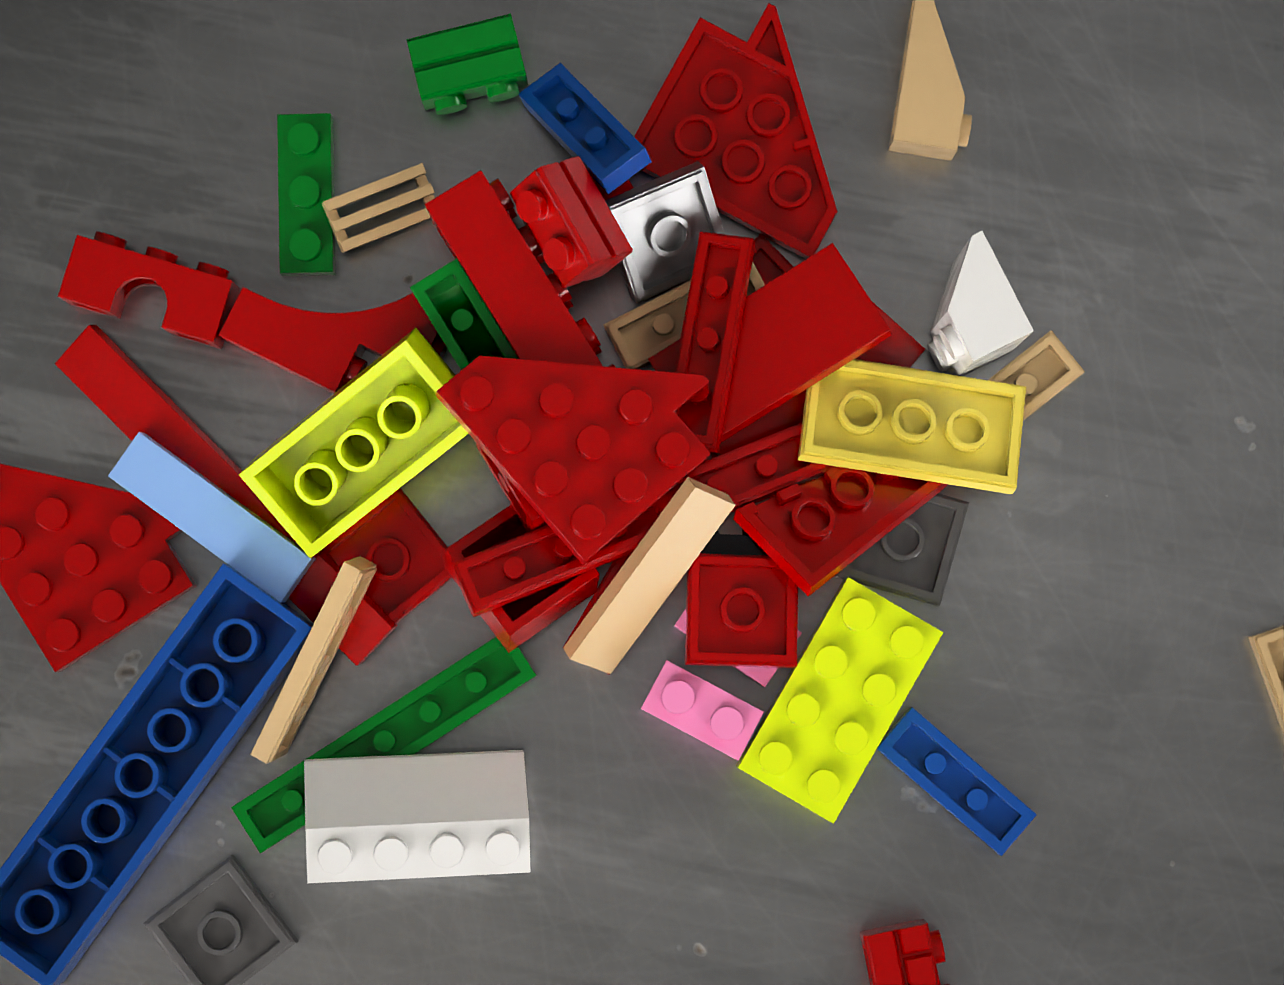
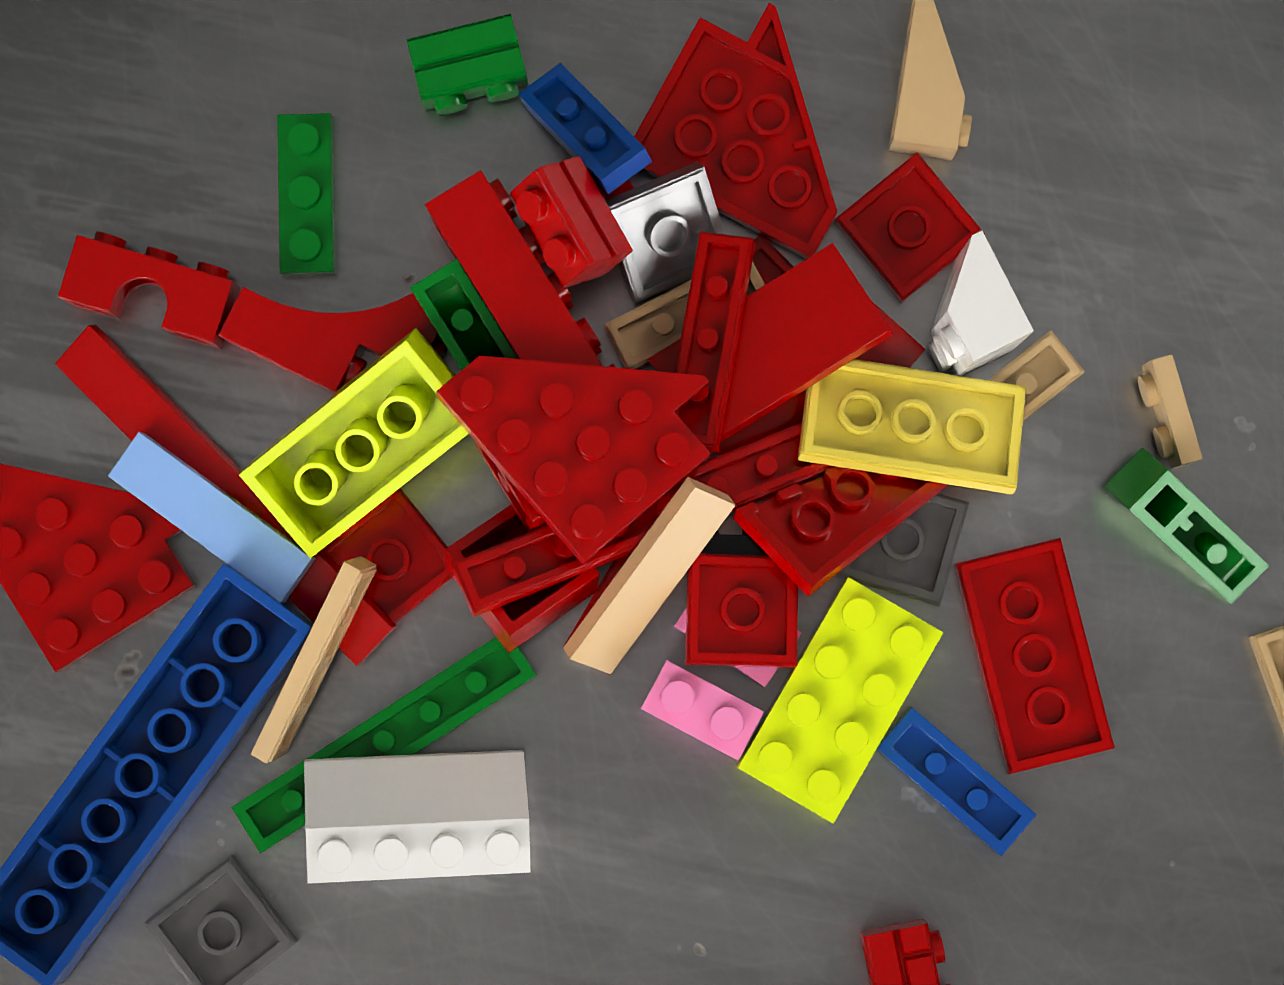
tan tile [321,163,435,253] -> none
none -> red tile [834,152,985,304]
none -> red tile [954,538,1115,774]
none -> green slope [1105,447,1269,604]
none -> tan plate [1138,354,1203,469]

